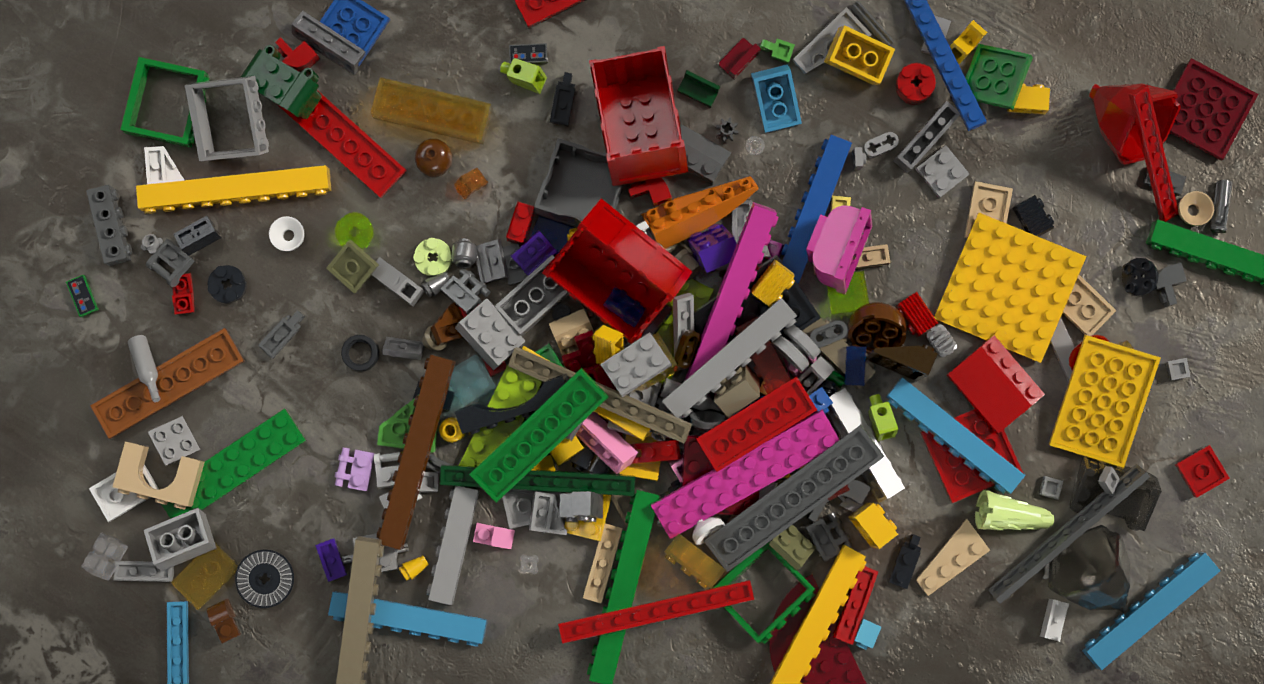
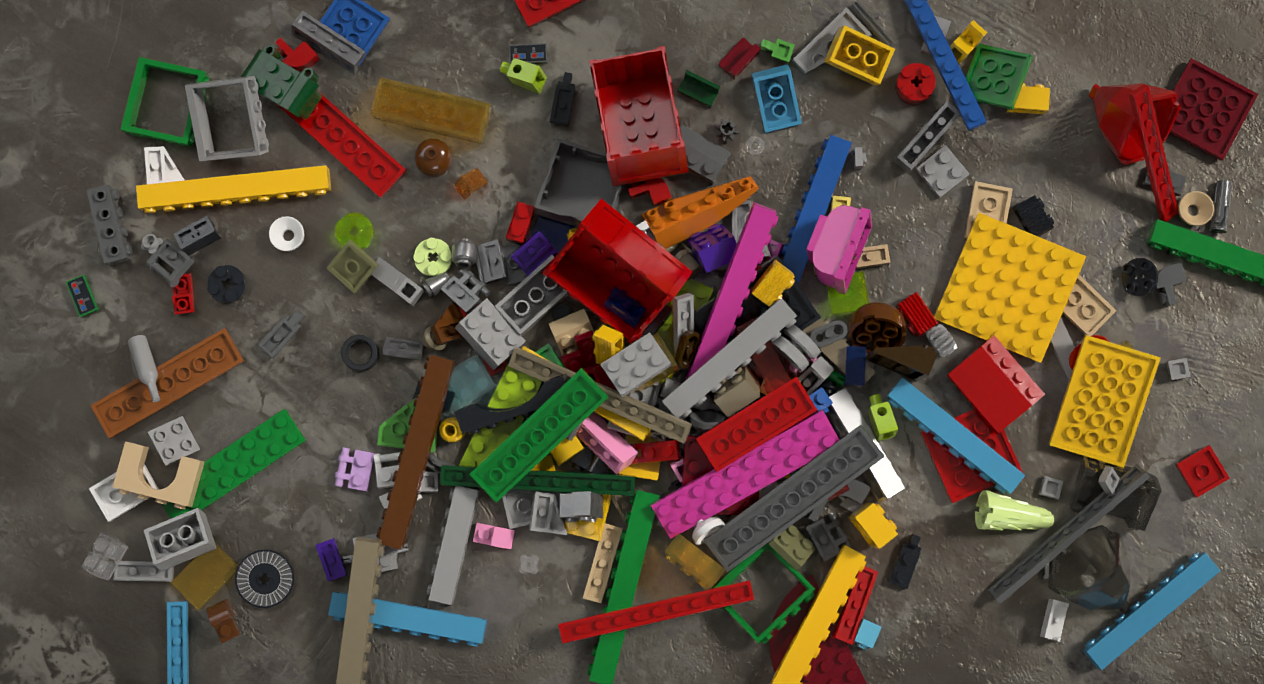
yellow cone [399,555,429,581] -> none
light grey beam [863,132,899,158] -> none
tan wing [916,519,990,596] -> none

